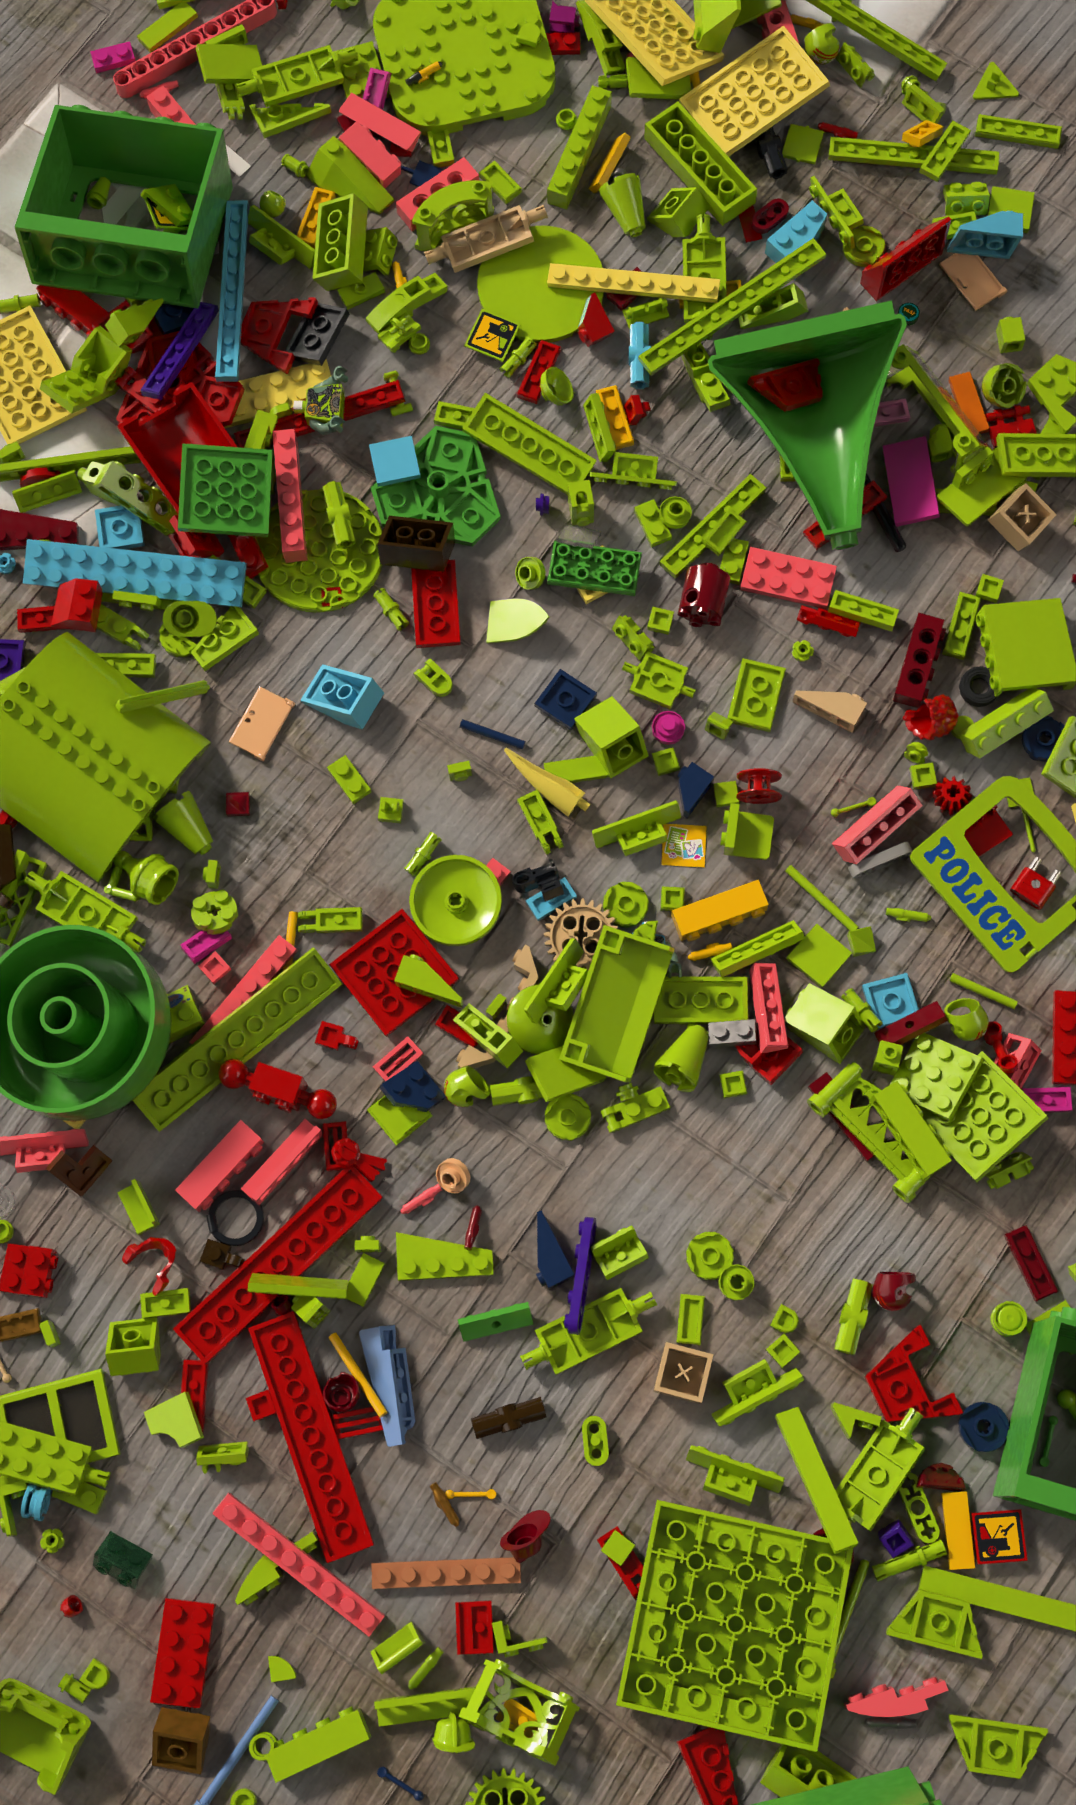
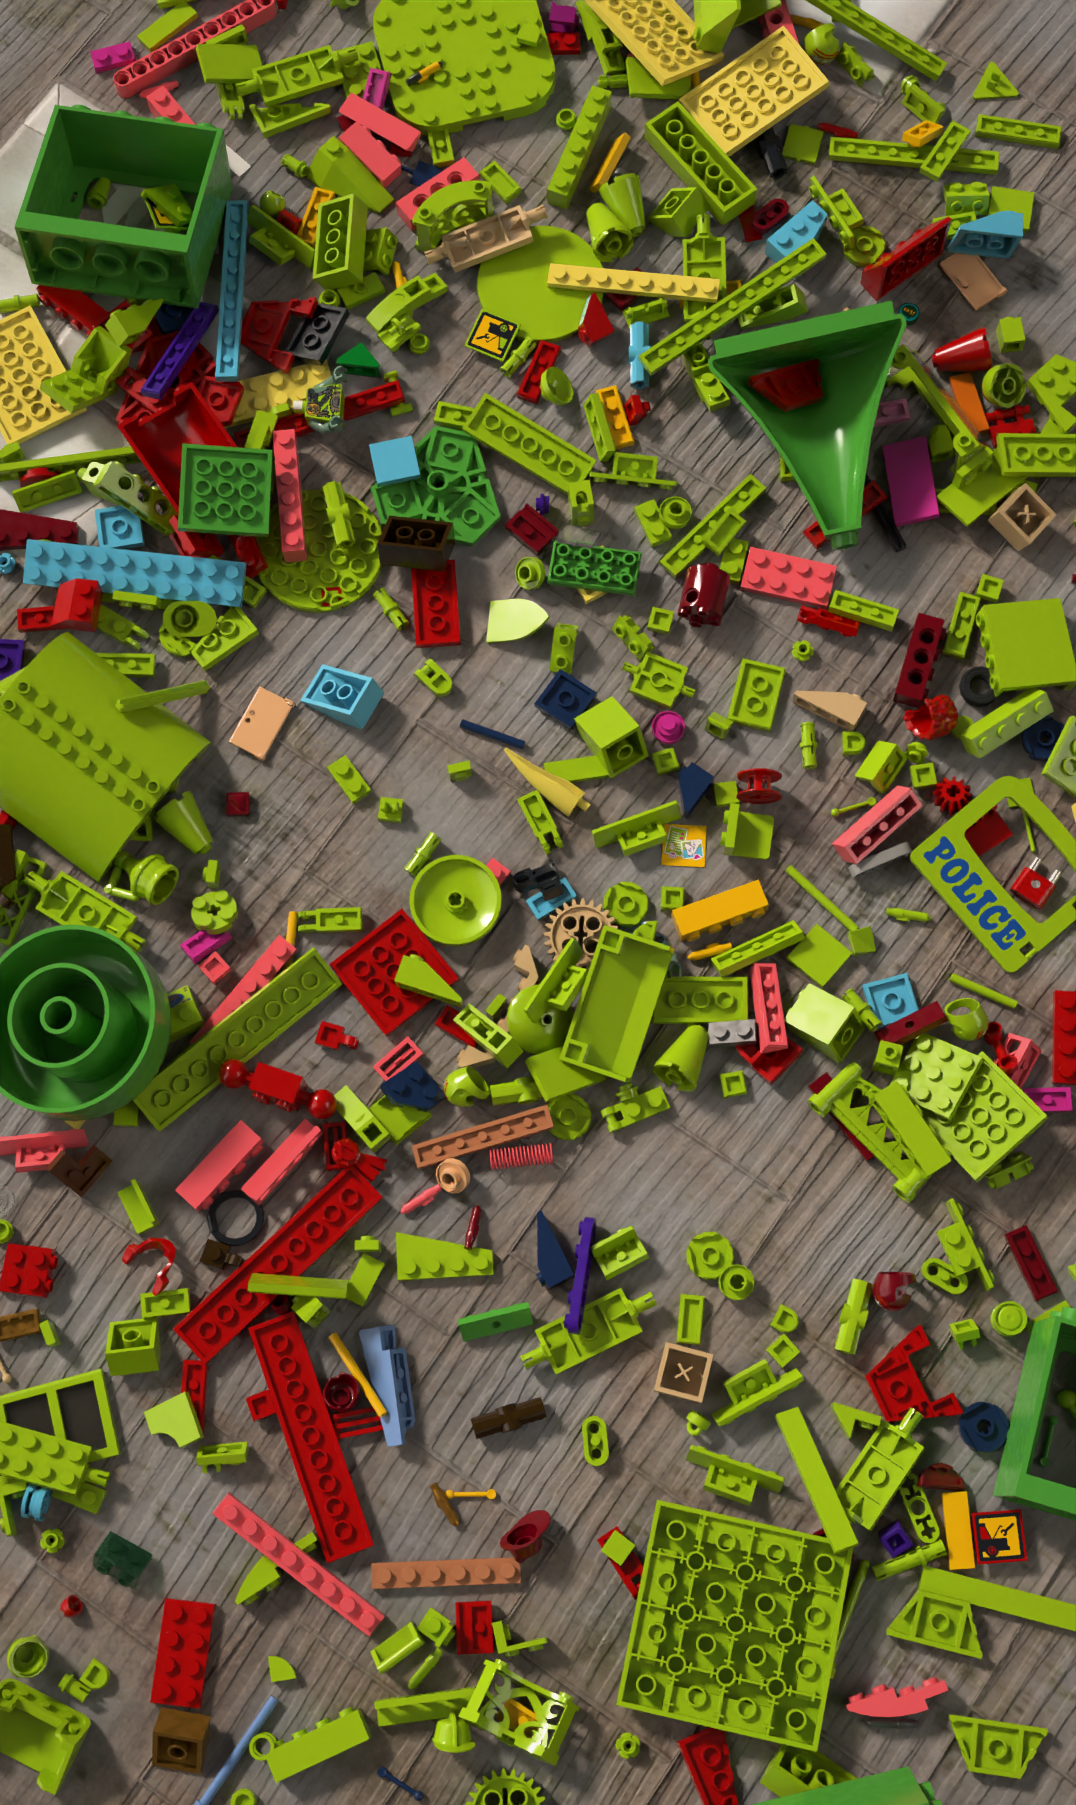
none -> lime helmet [7,1635,49,1678]
none -> lime tile [113,1102,140,1127]
none -> red tile [277,209,302,235]
none -> lime plate [319,289,340,307]
none -> lime slope [334,1085,391,1153]
none -> green slope [336,342,381,378]
none -> nougat plate [412,1105,555,1170]
none -> lime bracket [416,1607,456,1648]
none -> coral piece [490,1143,553,1170]
none -> dark red plate [505,503,559,556]
none -> lime bracket [549,623,579,674]
none -> lime cone [586,203,634,263]
none -> lime plate [616,1732,641,1759]
none -> lime tile [686,1409,711,1436]
none -> lime pin [800,722,818,769]
none -> lime tile [842,731,866,755]
none -> lime panel [855,741,908,794]
none -> lime plate [921,1258,968,1295]
none -> red cone [931,327,992,371]
none -> lime bracket [936,1198,995,1291]
none -> lime tile [949,1318,980,1350]

